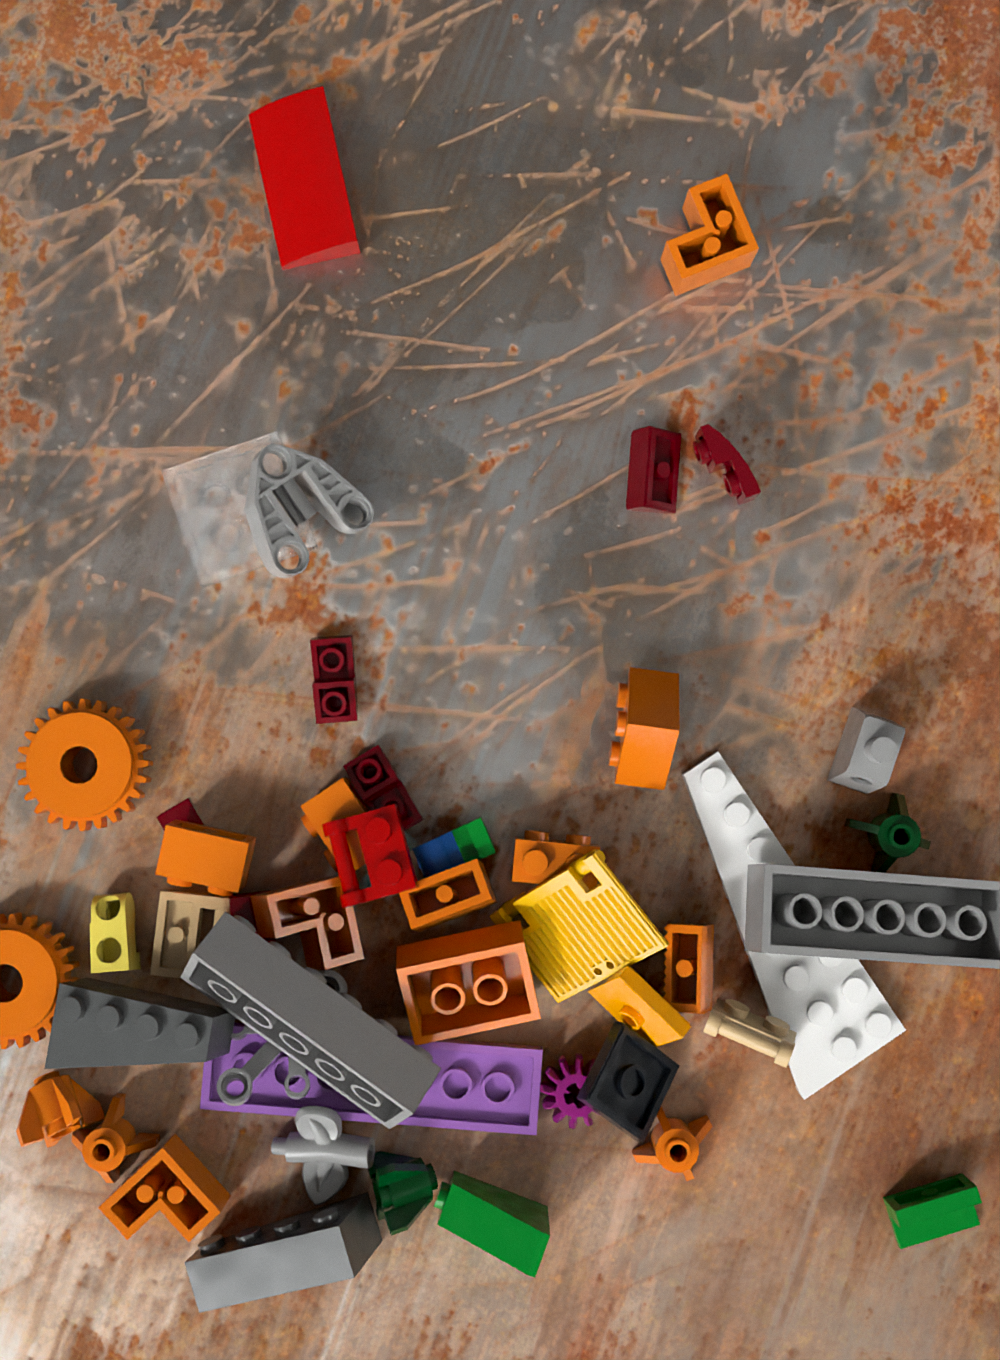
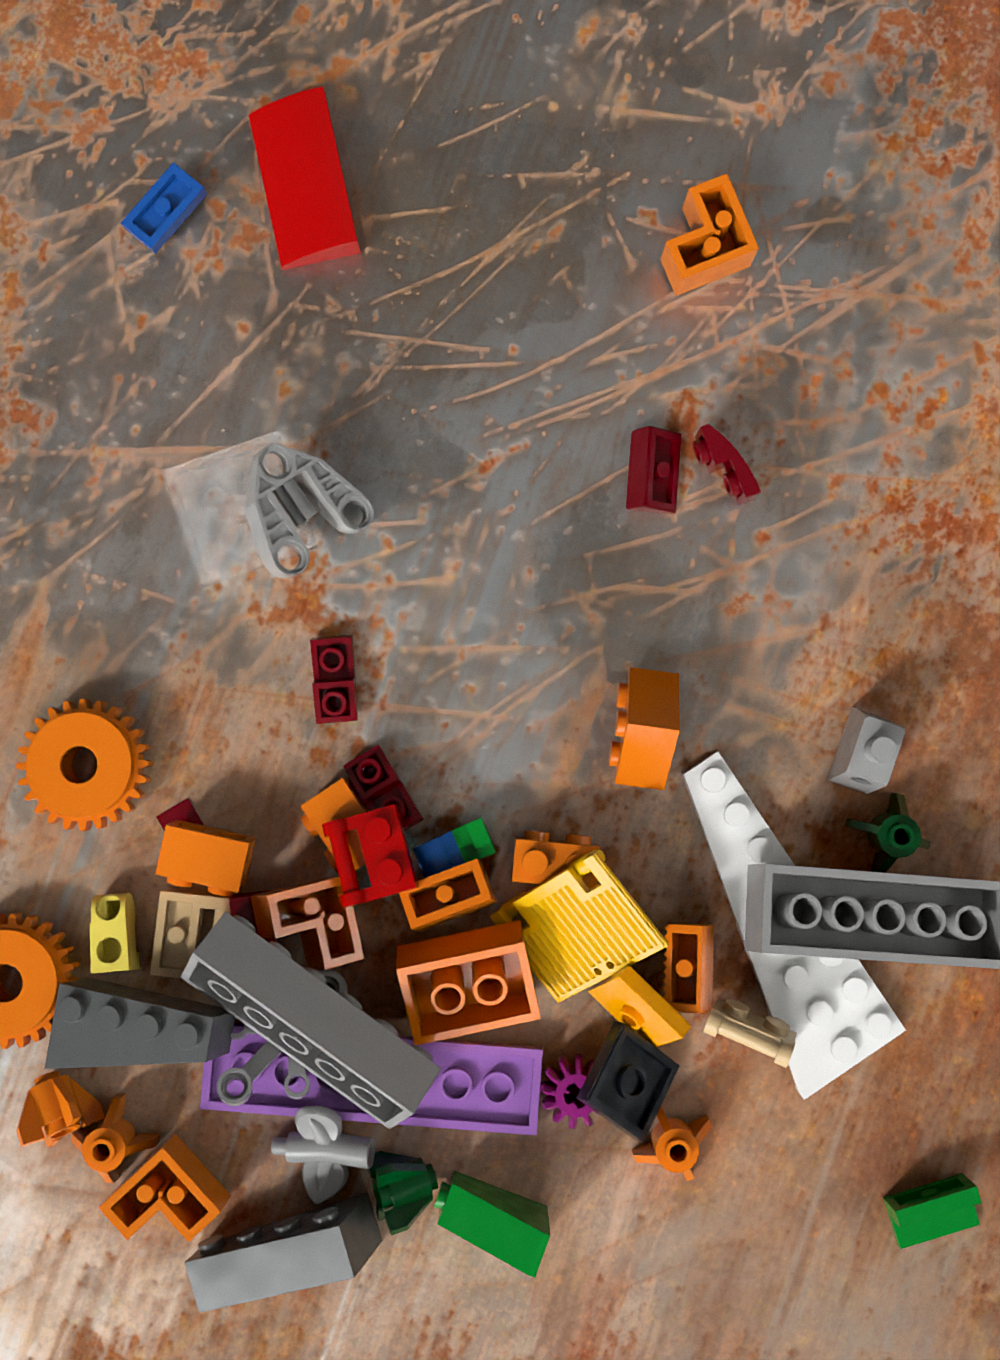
none -> blue plate [121,162,207,254]

